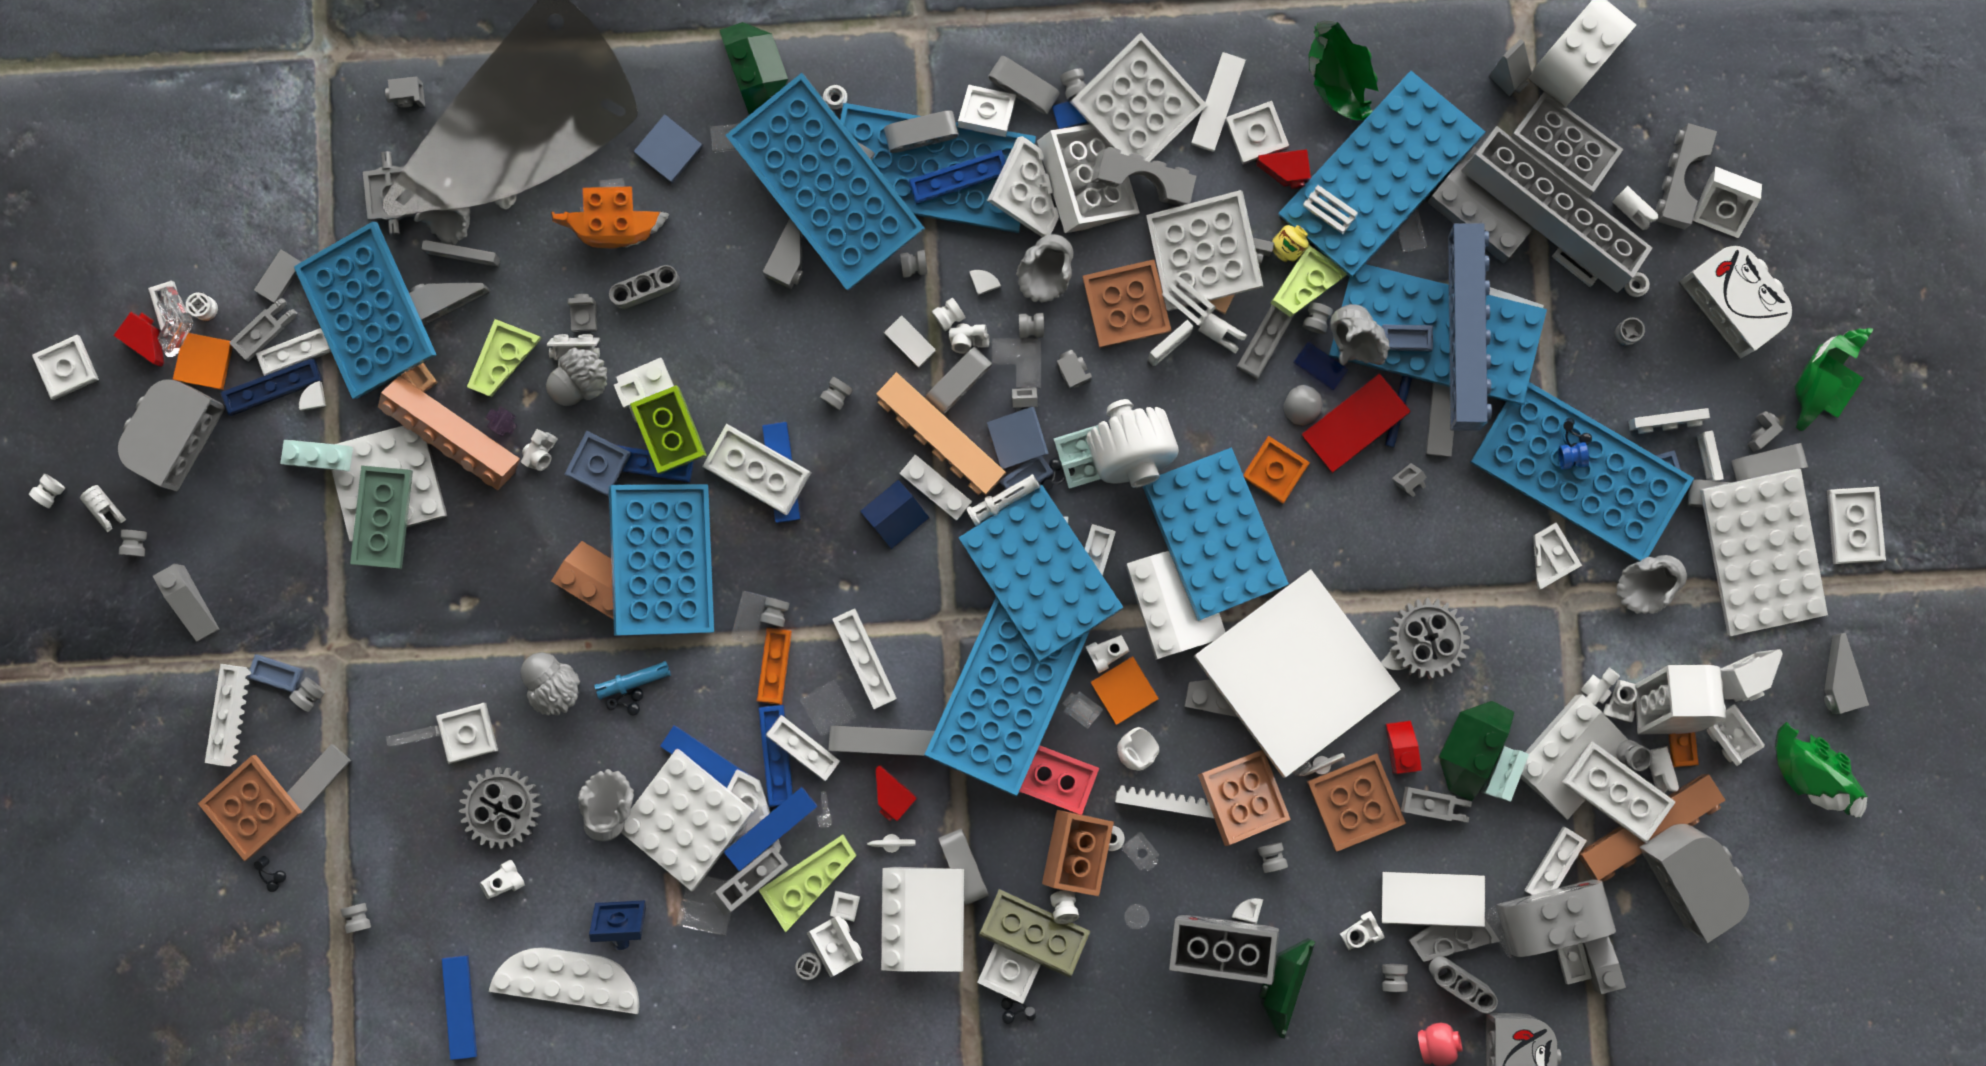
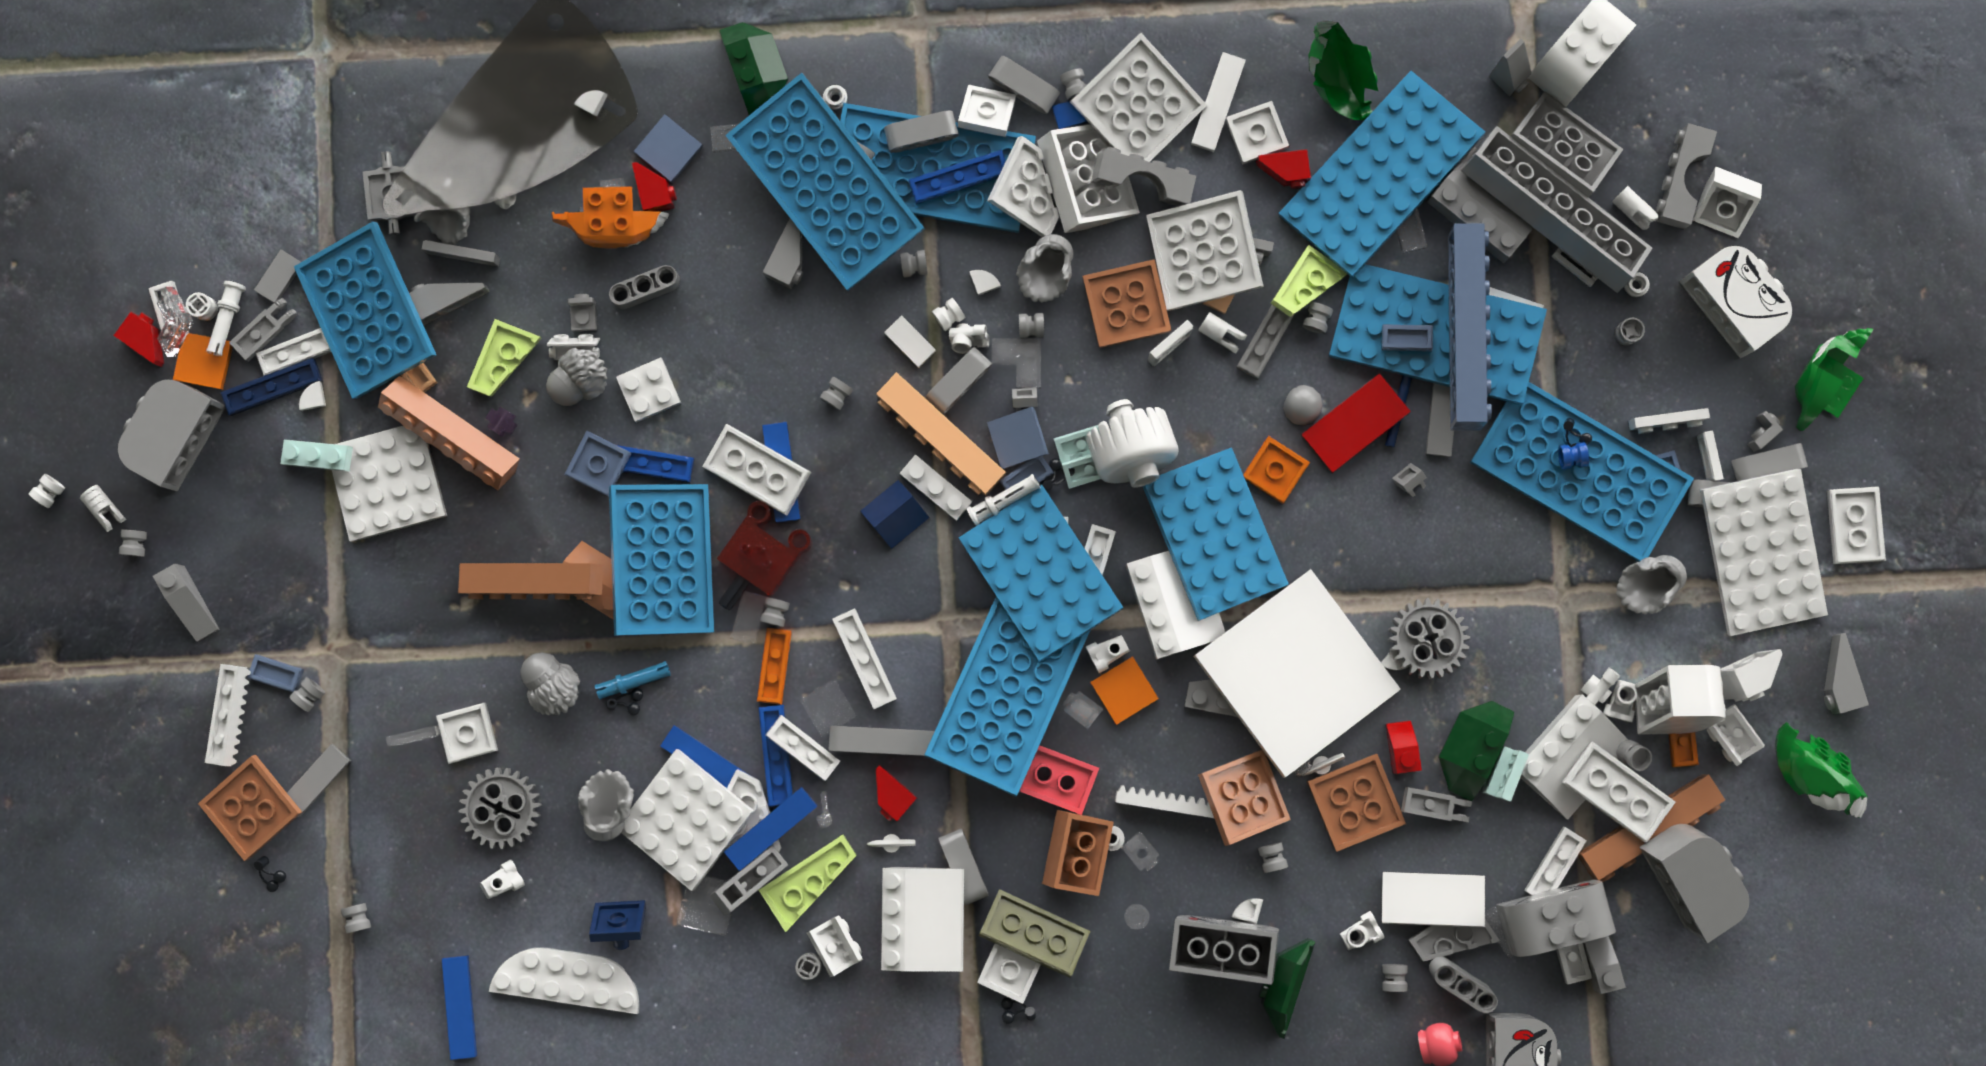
white tile [32,335,99,400] -> none
sand green plate [350,465,413,569] -> none
light grey brick [385,76,425,107] -> none
white plate [521,429,558,471] -> none
white plate [614,375,646,409] -> none
lime brick [630,385,707,474] -> none
white tile [830,891,860,922] -> none
white wheel [1050,890,1079,924] -> none
light grey brick [1057,350,1092,391] -> none
white hair [1117,727,1159,771] -> none
white tile [1162,275,1216,326] -> none
light yellow head [1272,225,1309,262] -> none
clear blue tile [1293,342,1348,390] -> none
white tile [1303,185,1358,234] -> none
light grey hair [1330,304,1390,365] -> none
white wing [1533,523,1582,590] -> none
white hinge [1649,746,1679,793] -> none
none -> white pin [206,281,246,356]
none -> nougat brick [458,563,603,600]
none -> white tile [574,90,608,116]
none -> red slope [632,162,677,212]
none -> clear red piece [717,501,812,611]

